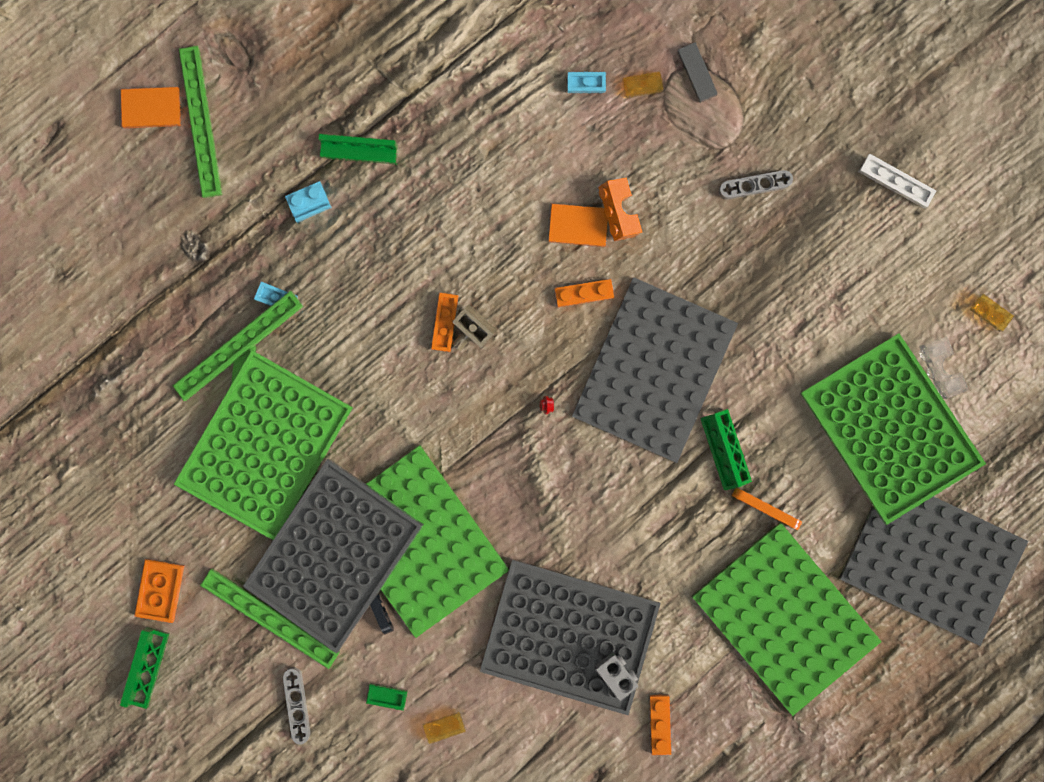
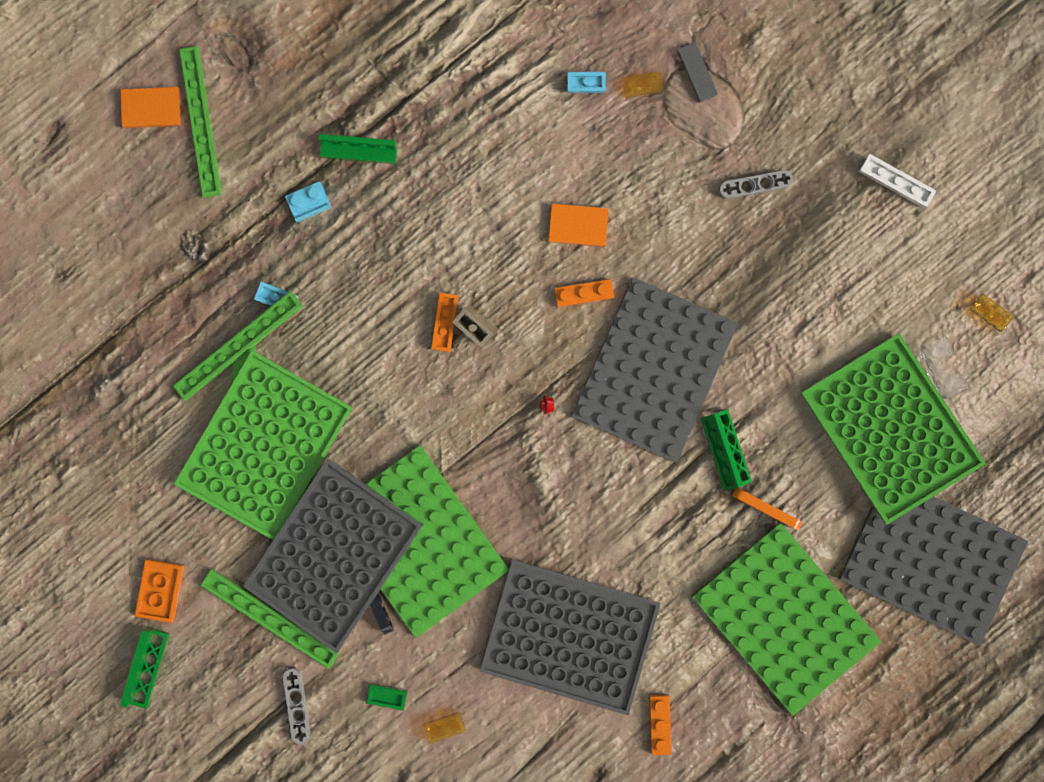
light grey brick [595,652,639,701] -> none
orange arch [598,177,642,241] -> none

